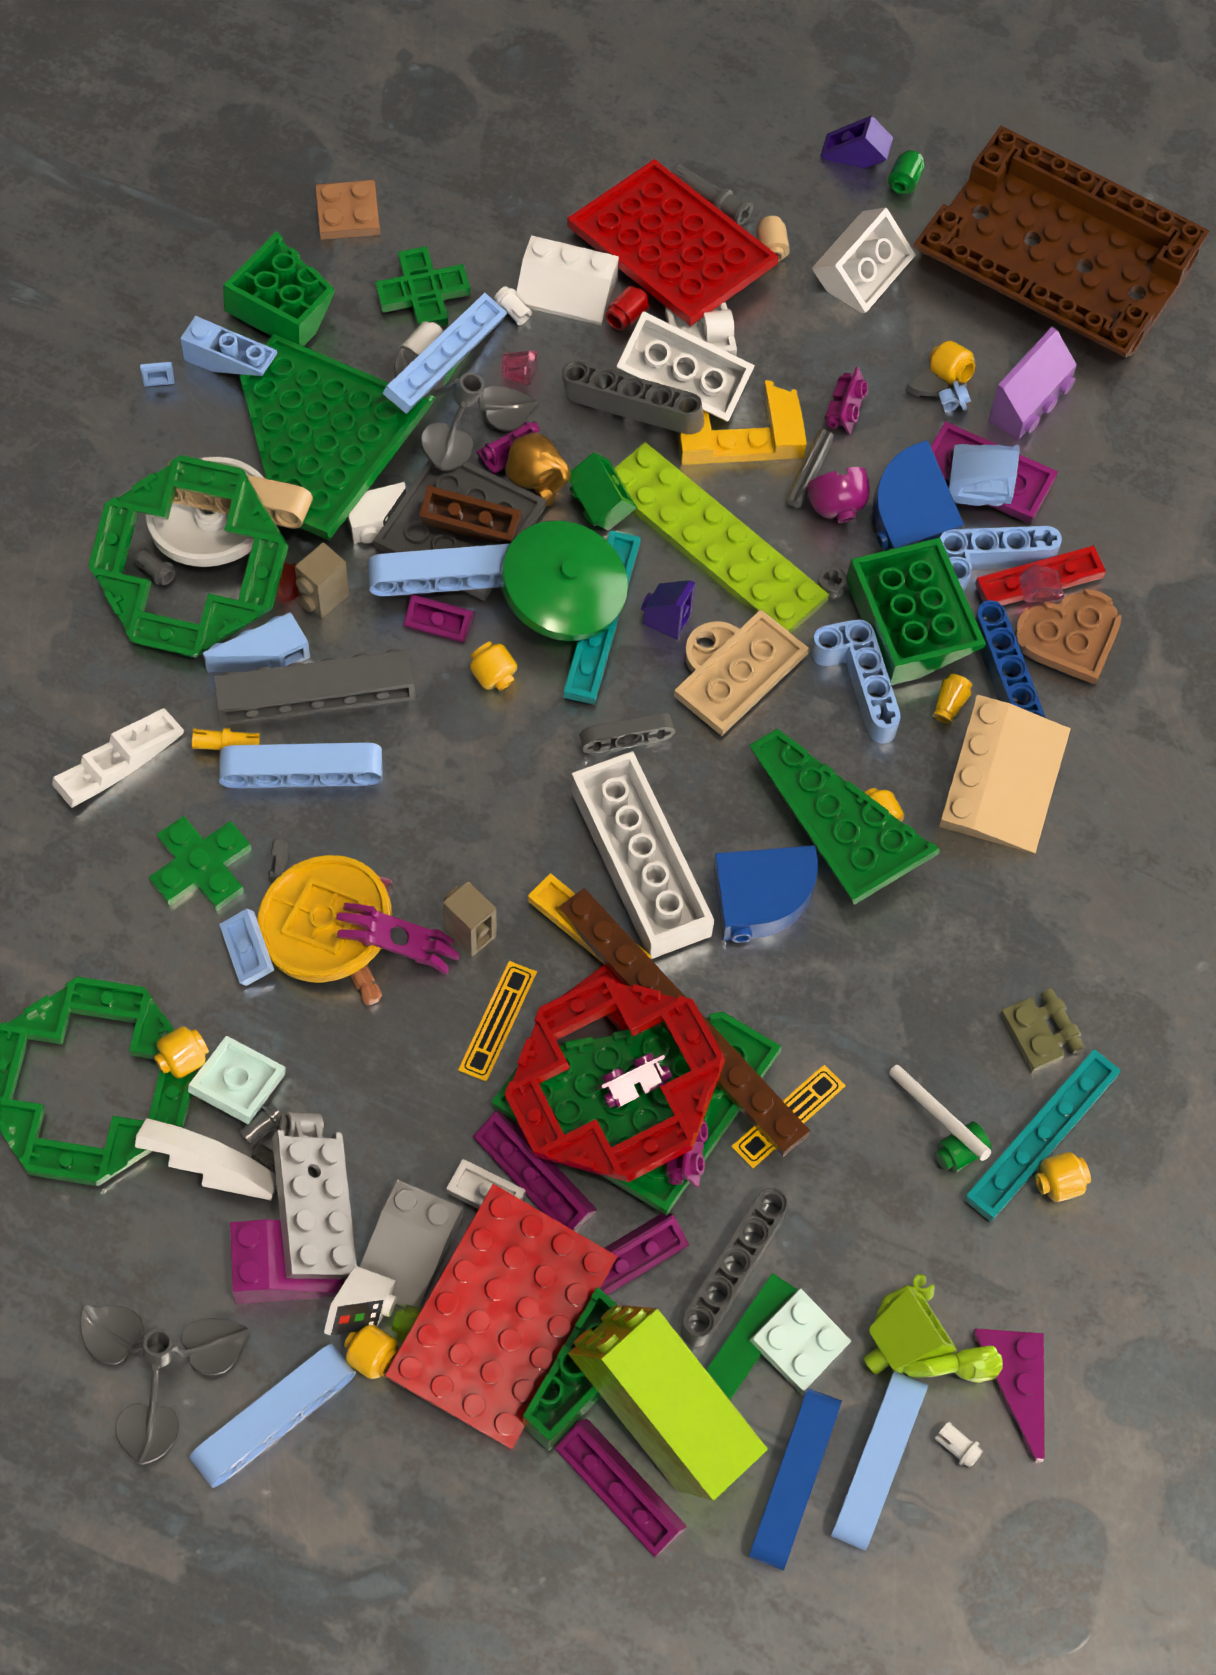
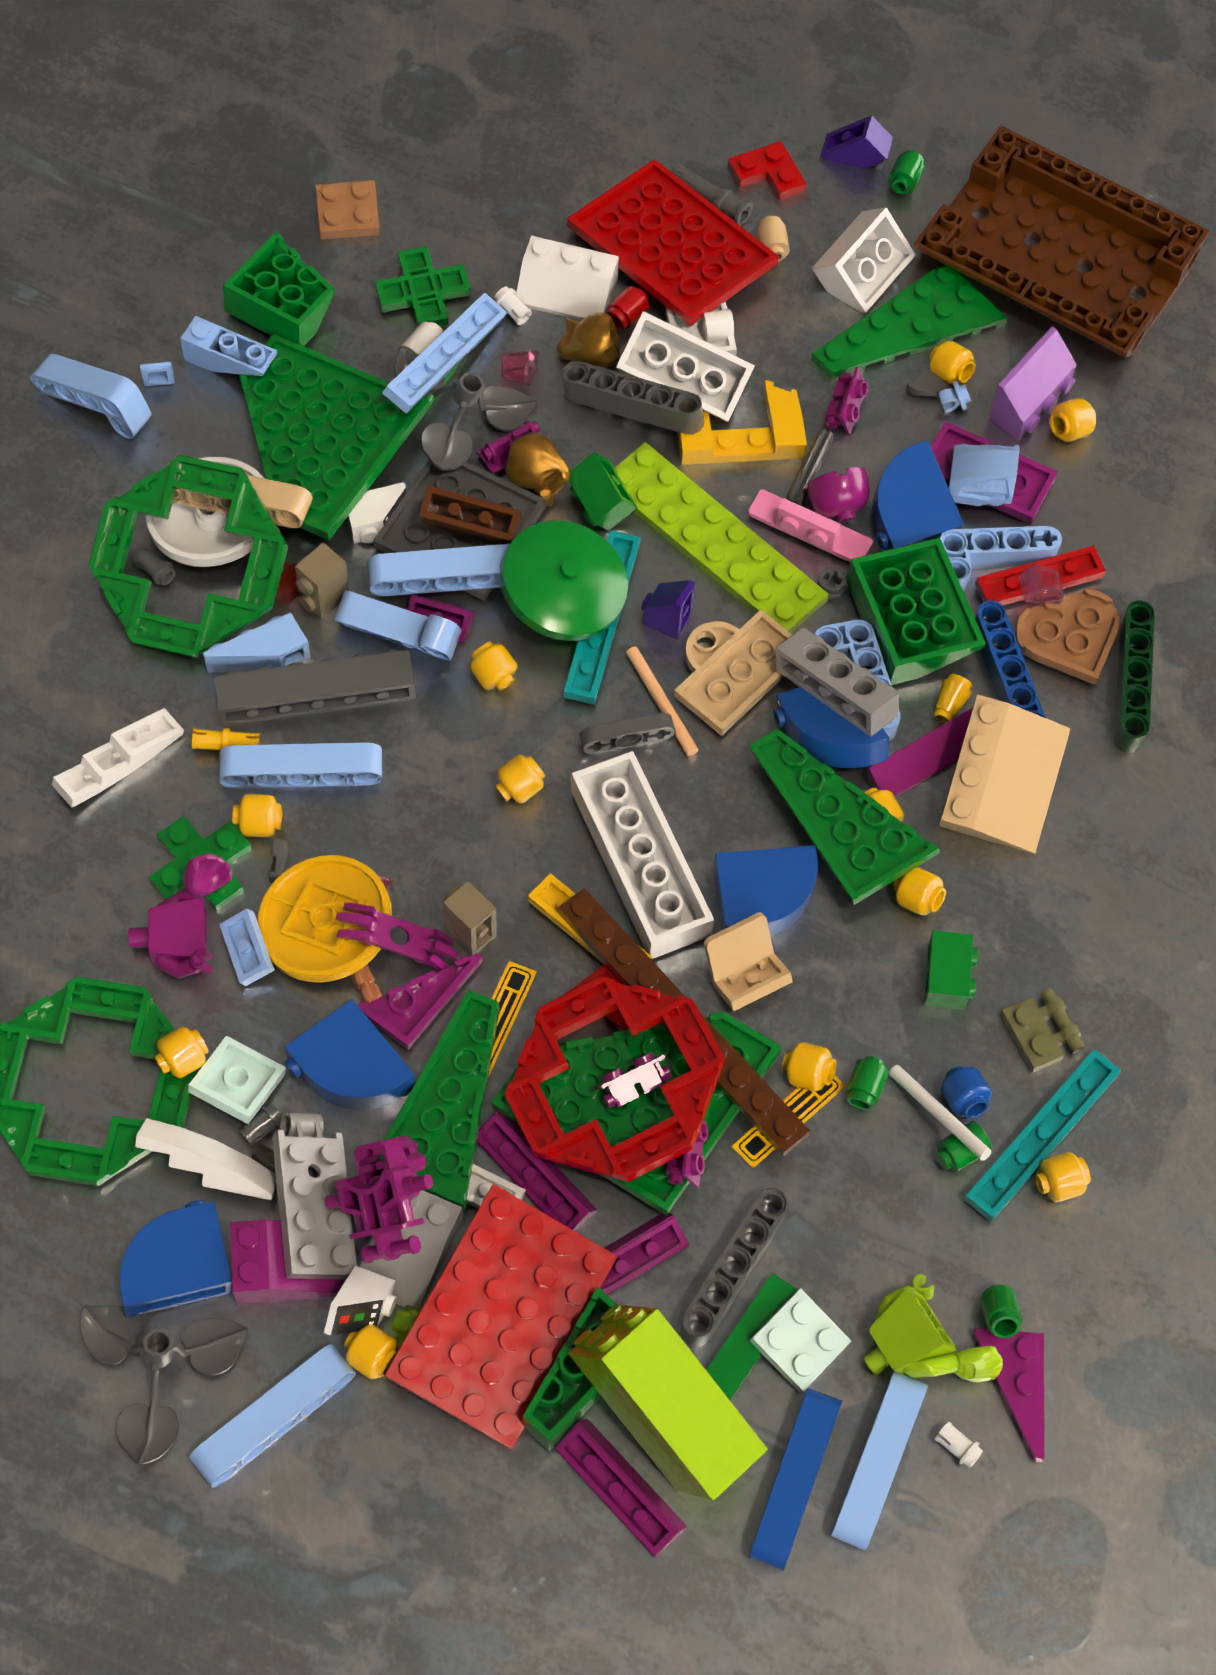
none -> light blue beam [30,353,152,439]
none -> blue brick [120,1200,233,1318]
none -> magenta torso [128,854,232,979]
none -> yellow head [232,794,282,838]
none -> blue brick [284,999,416,1110]
none -> magenta piece [325,1135,433,1263]
none -> light blue beam [334,590,462,661]
none -> magenta wing [358,953,483,1050]
none -> green wing [379,990,500,1210]
none -> yellow head [495,754,546,804]
none -> pearl gold piece [557,312,621,368]
none -> light nougat bar [626,646,699,756]
none -> tan bracket [704,912,793,1012]
none -> red plate [728,141,807,200]
none -> bright pink bracket [748,489,873,562]
none -> blue brick [773,687,889,768]
none -> light grey brick [776,628,899,737]
none -> yellow head [782,1042,836,1091]
none -> green wing [811,263,1008,380]
none -> green brick [846,1056,889,1110]
none -> magenta slope [866,708,973,798]
none -> yellow head [894,867,946,916]
none -> green brick [924,930,978,1010]
none -> blue head [940,1066,992,1119]
none -> green brick [980,1285,1022,1338]
none -> yellow head [1049,398,1096,442]
none -> dark green beam [1114,600,1155,753]

